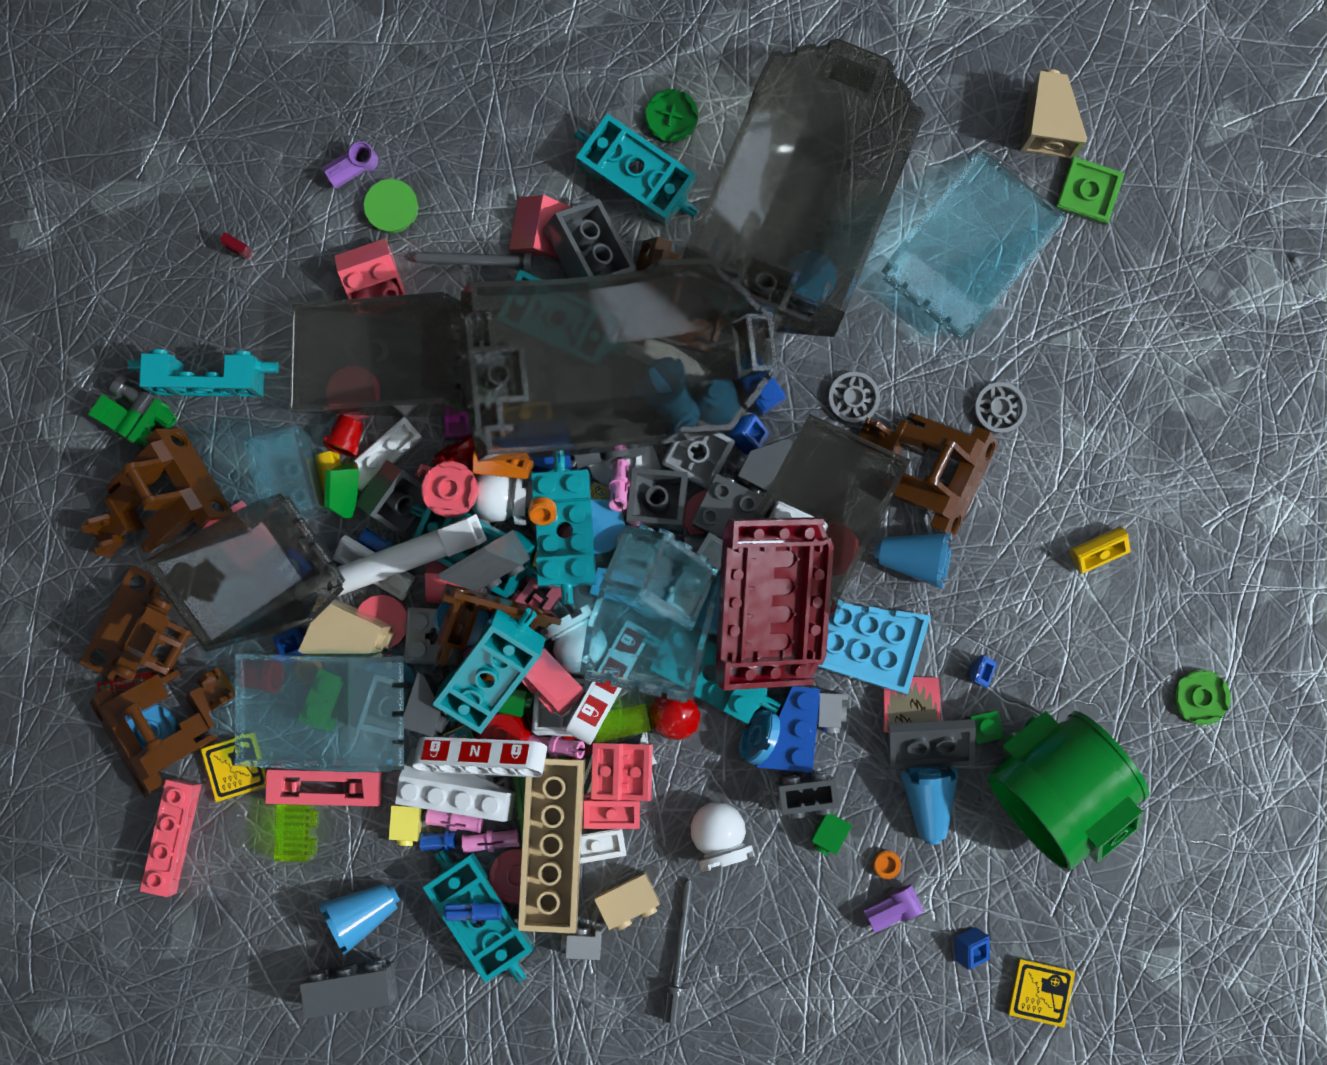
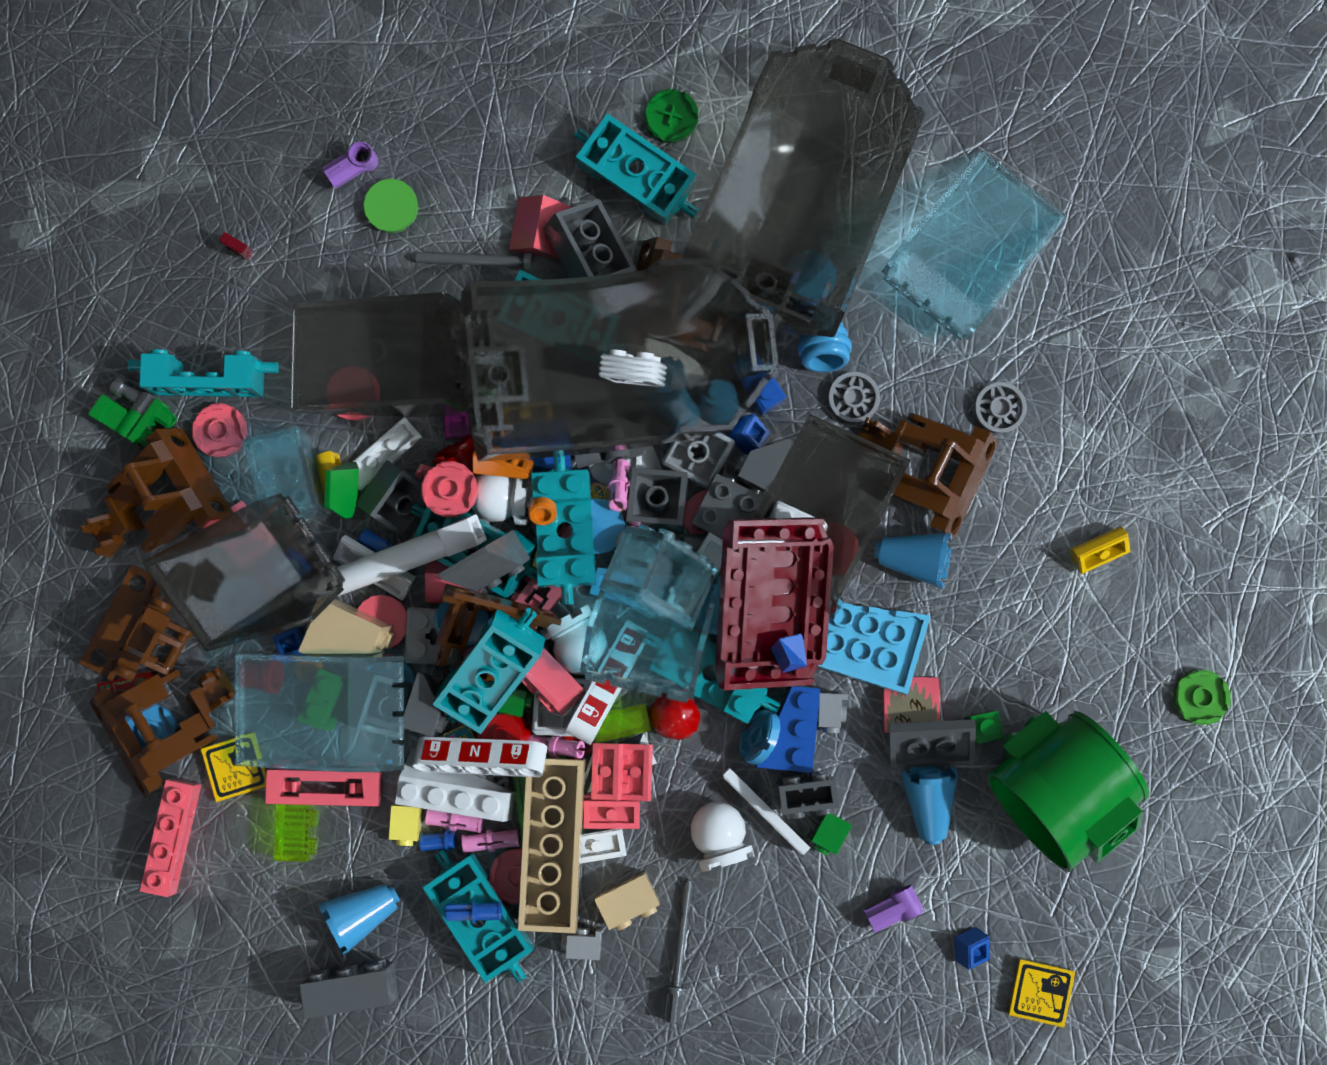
red piece [322,415,364,458] -> none
coral slope [334,238,408,316] -> none
orange tile [872,850,901,879] -> none
blue slope [969,655,997,688] -> none
tan slope [1021,69,1087,159] -> none
bright green tile [1055,156,1125,225] -> none
none -> coral tile [192,403,248,458]
none -> white brick [598,349,667,387]
none -> white tile [722,768,810,855]
none -> blue slope [771,634,807,673]
none -> dark azure piece [797,305,852,373]

